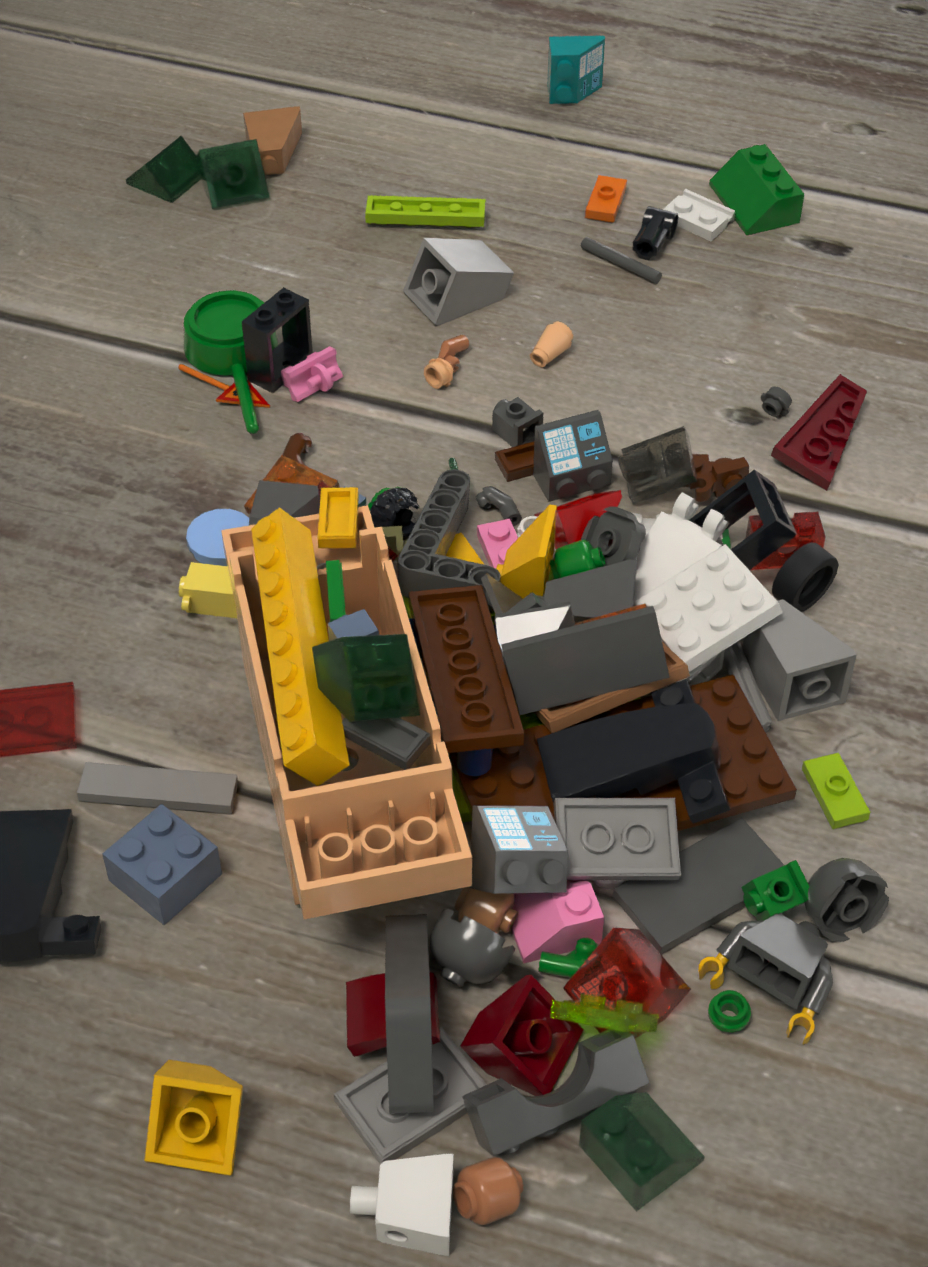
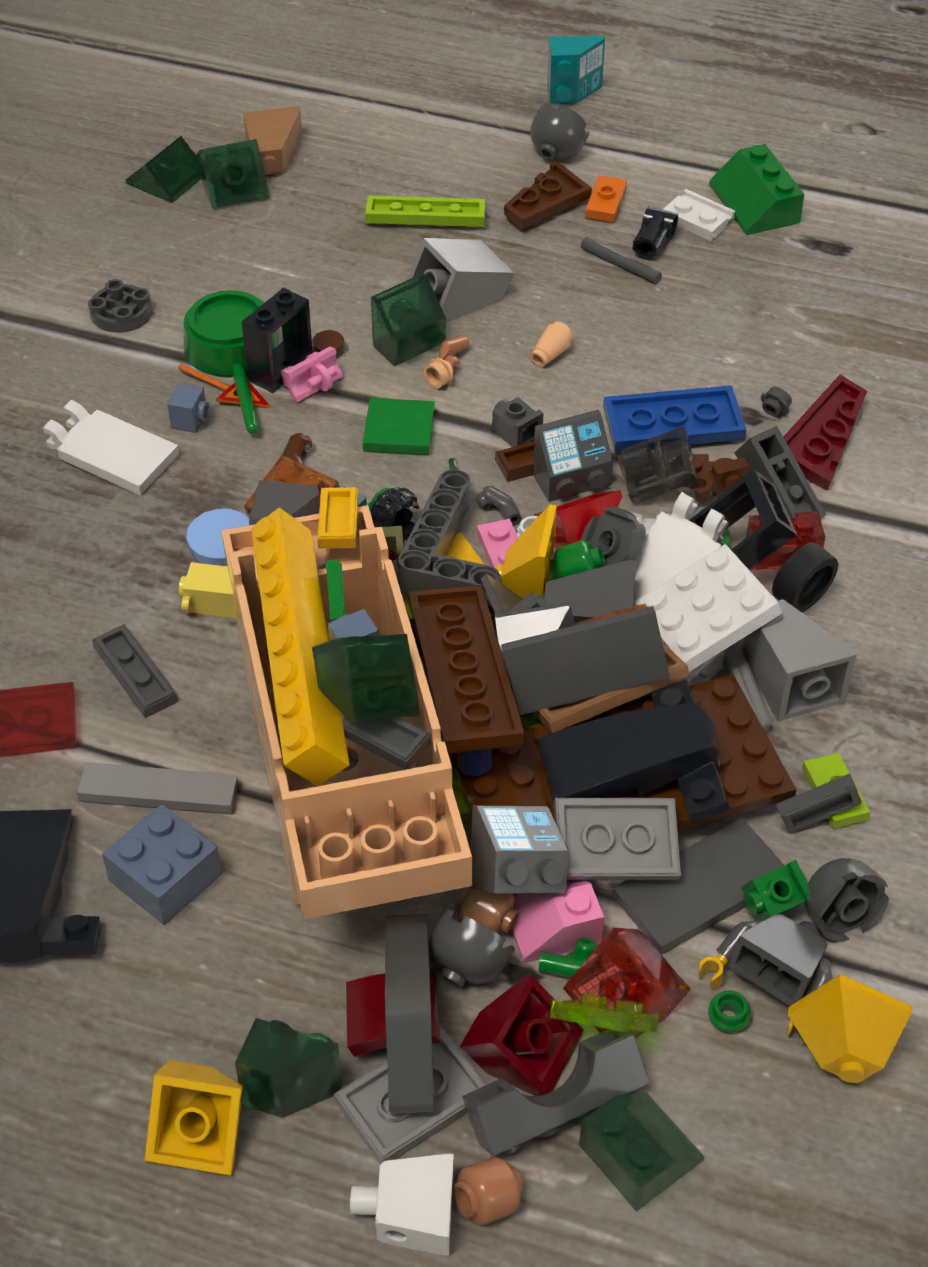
none -> white tile [43,400,180,496]
none -> dark grey tile [88,279,152,332]
none -> dark grey tile [92,624,178,718]
none -> sand blue plate [167,383,210,433]
none -> clear green slope [235,1018,342,1118]
none -> reddish brown tile [313,330,345,358]
none -> green tile [363,398,435,455]
none -> clear green slope [371,273,446,367]
none -> reddish brown wing [504,160,592,230]
none -> dark grey cylinder [530,103,589,160]
none -> blue plate [603,385,746,452]
none -> dark grey slope [734,426,826,530]
none -> dark grey tile [776,773,862,833]
none -> yellow slope [788,974,912,1084]

